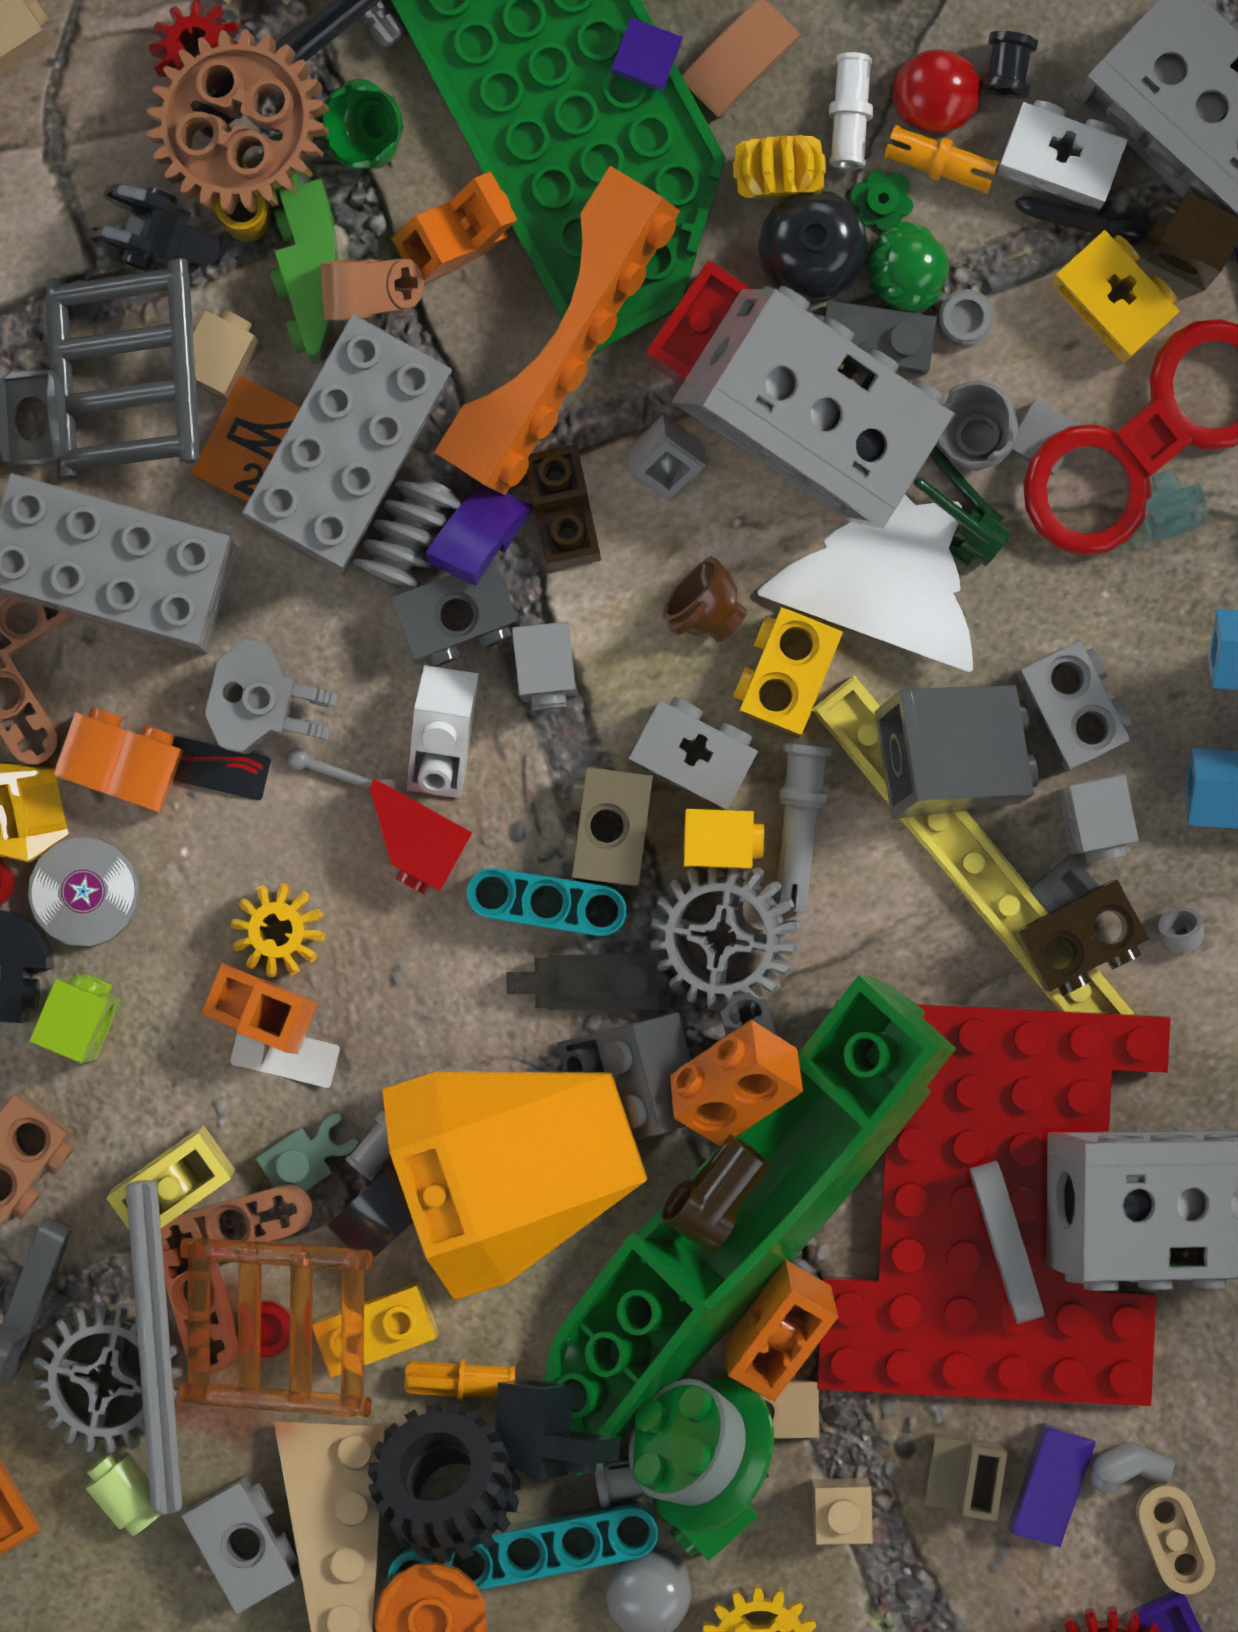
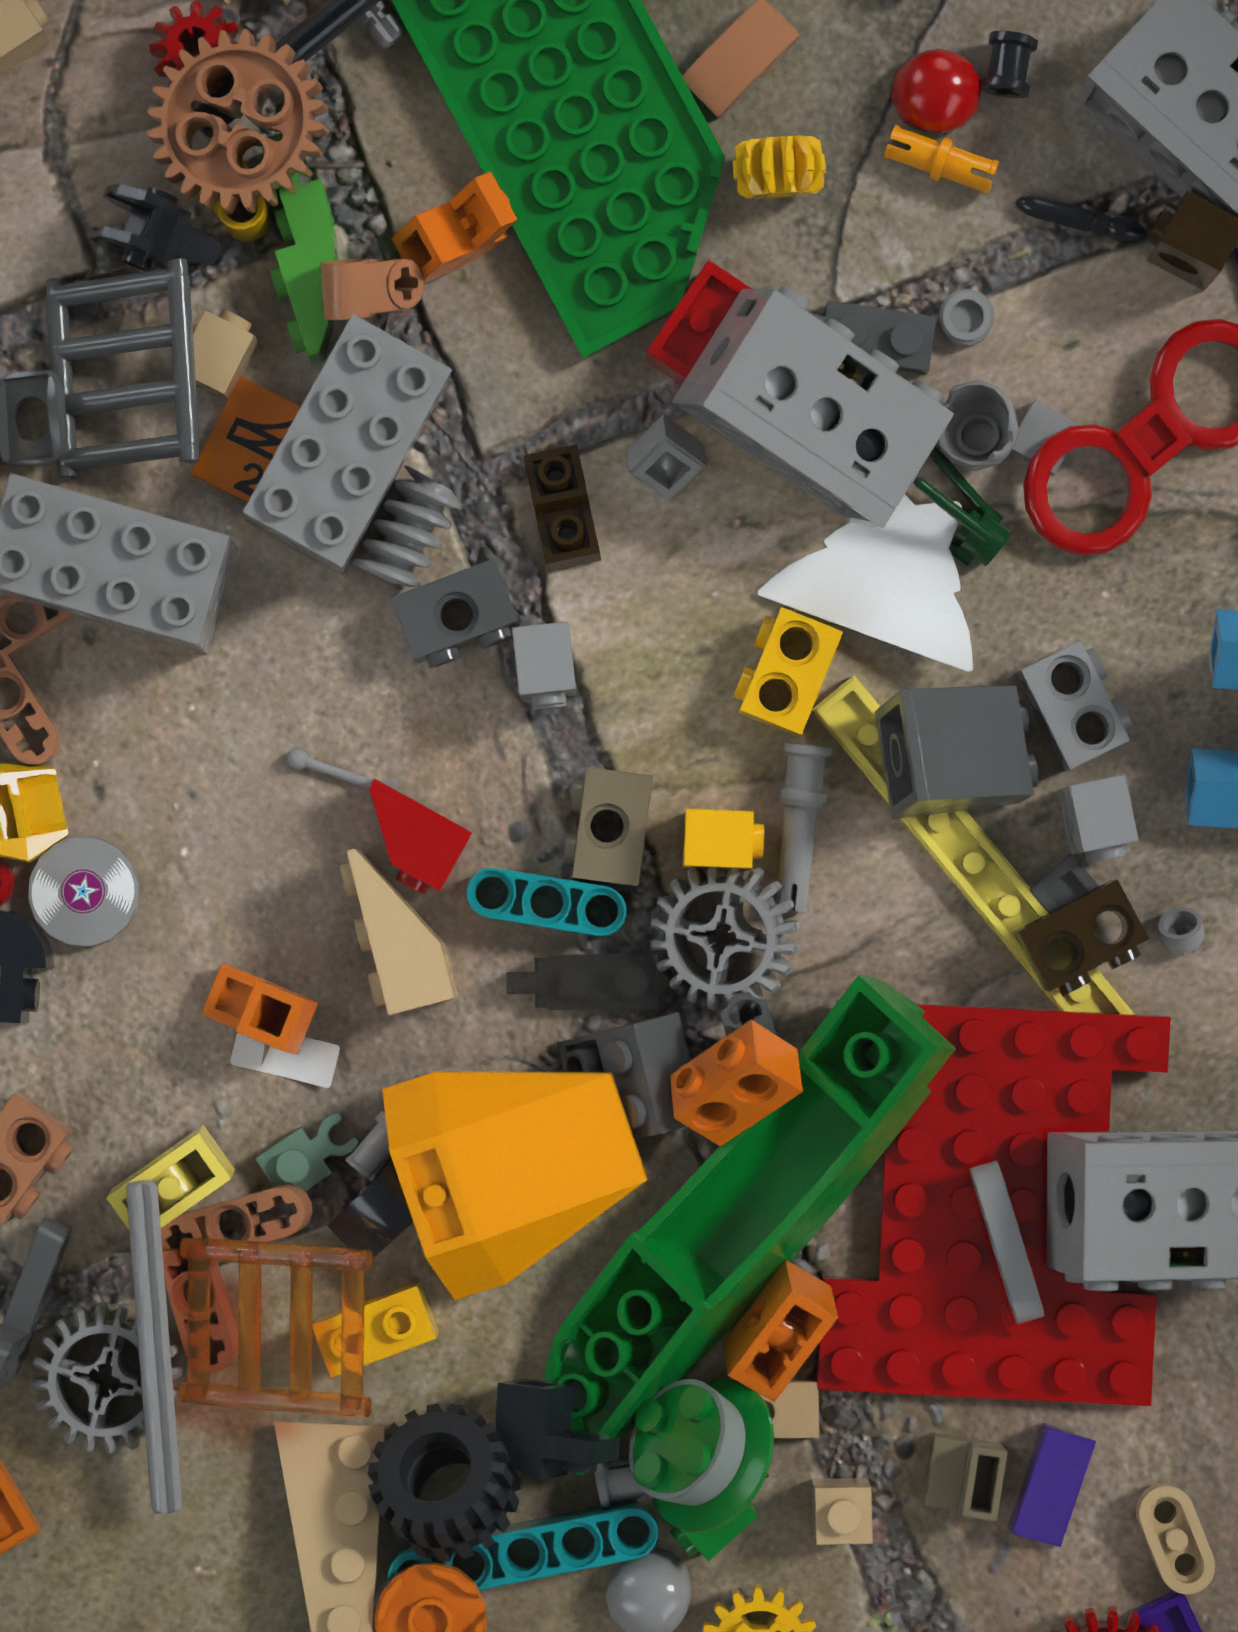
lime brick [29,972,122,1063] -> none
orange brick [53,706,184,813] -> none
yellowish green brick [85,1452,161,1536] -> none
black sticker [172,736,271,800] -> none
light grey brick [181,1475,299,1614] -> none
light grey hinge [205,638,338,755] -> none
yellow gear [231,883,326,977] -> none
red tile [238,1300,295,1357] -> none
green hair [320,79,404,170] -> none
light orange axle [404,1358,516,1403] -> none
white slope [407,665,479,799] -> none
dark purple slope [426,484,532,586] -> none
orange arch [434,166,680,495] -> none
dark purple tile [611,18,683,93] -> none
light grey brick [628,697,758,810] -> none
dark brown piece [661,1134,771,1252] -> none
reddish brown piece [662,556,747,642] -> none
black cylinder [757,190,868,303] -> none
white pin [829,52,873,170] -> none
green plant [850,170,914,232] -> none
green hair [865,221,950,312] -> none
white brick [996,100,1128,212] -> none
yellow brick [1050,230,1180,364] -> none
light grey arm [1090,1442,1175,1493] -> none
clear light blue tile [1145,469,1207,542] -> none
none -> tan slope [340,848,459,1015]

